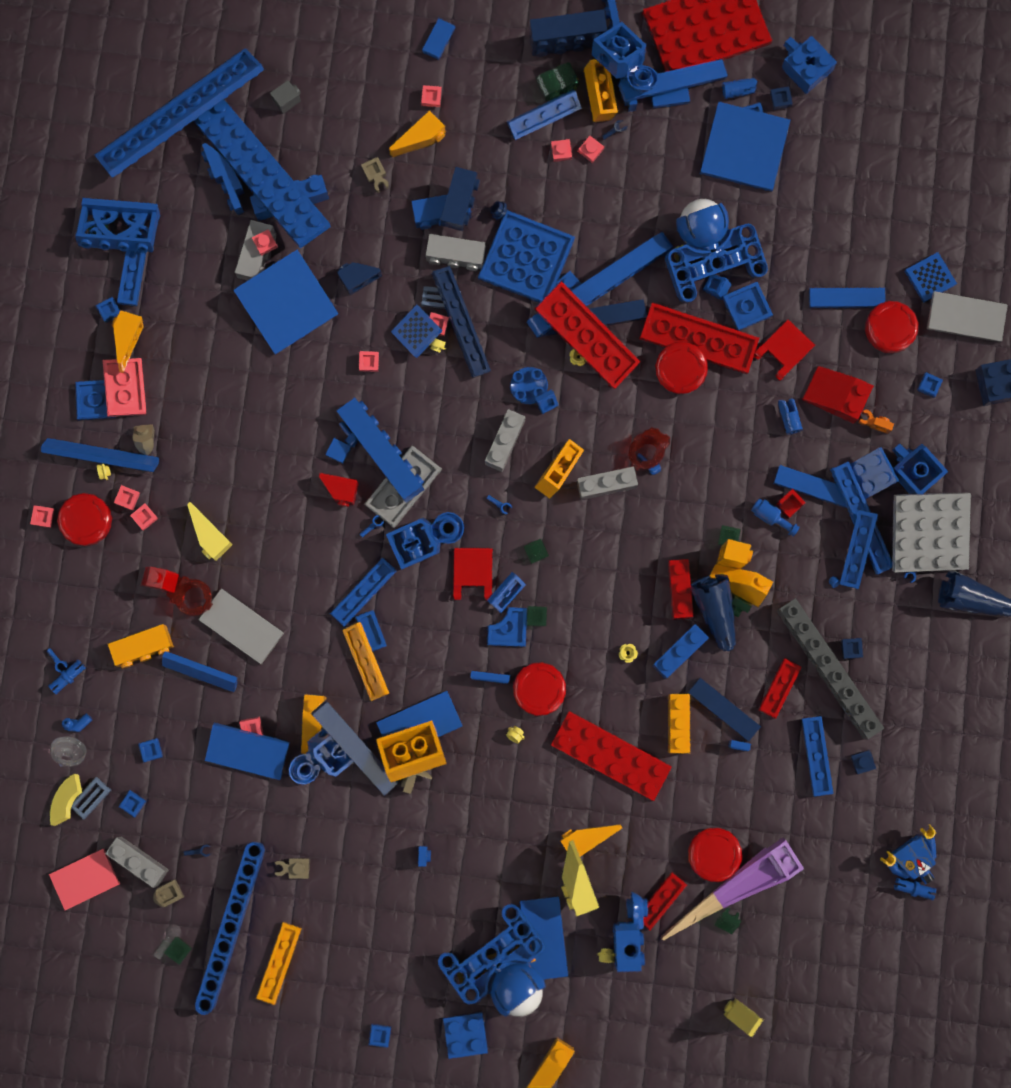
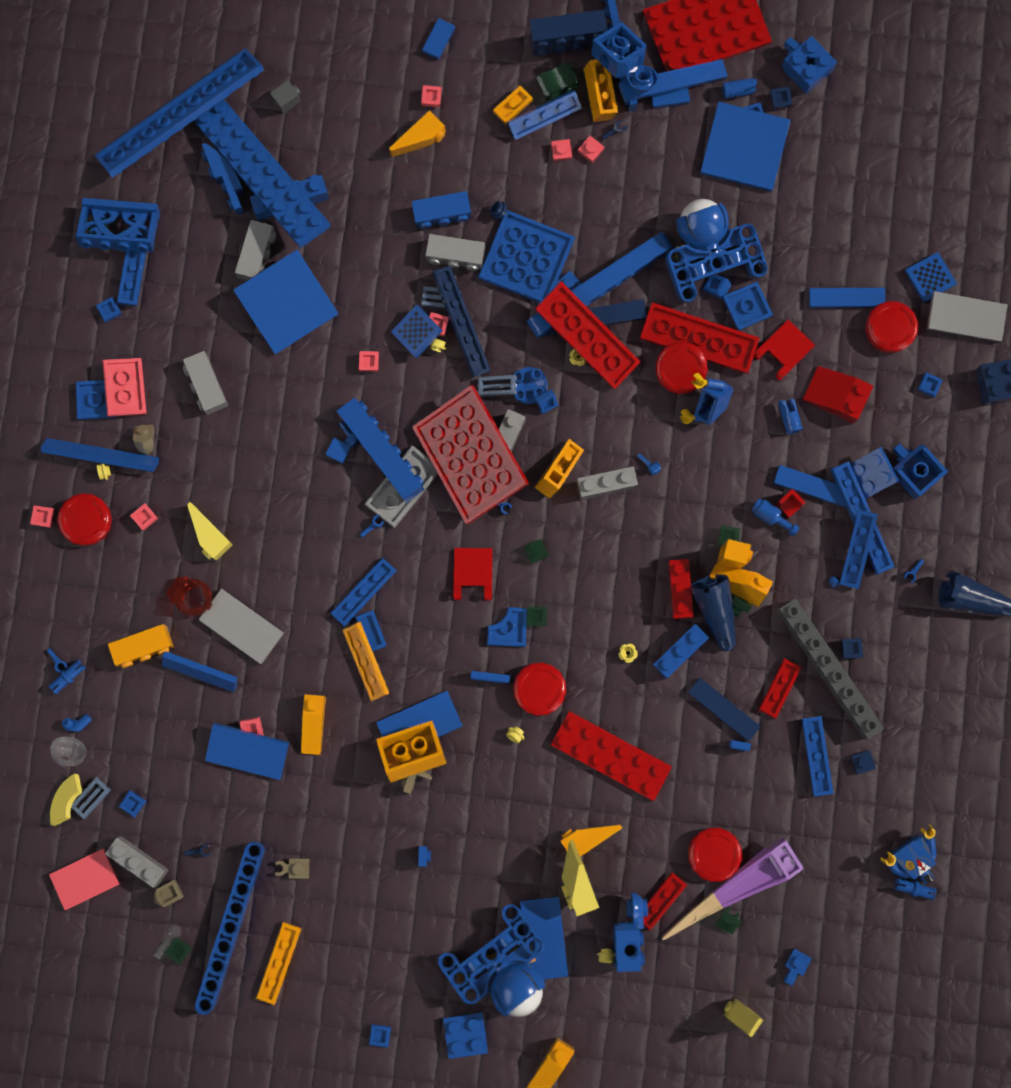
light orange slope [112,310,144,373] -> none
coral plate [114,485,140,511] -> none
blue tile [138,738,163,763] -> none
red slope [141,566,179,593] -> none
coral plate [252,229,278,256] -> none
blue brick [289,728,354,785] -> none
dark blue tile [311,700,399,796] -> none
red slope [319,473,359,507] -> none
dark blue slope [337,262,382,295] -> none
dark tan plate [361,157,389,193] -> none
blue brick [386,512,464,570] -> none
dark blue brick [440,167,480,231] -> none
blue tile [487,572,526,613] -> none
clear red piece [628,427,670,470] -> none
light orange brick [668,694,690,753] -> none
orange plate [858,410,894,434] -> none
light grey plate [892,492,971,572] -> none
none -> light grey brick [182,351,228,415]
none -> plate [412,385,529,524]
none -> sand blue tile [478,375,517,397]
none -> light orange plate [493,86,533,125]
none -> blue torso [680,373,733,425]
none -> blue plate [783,948,812,986]

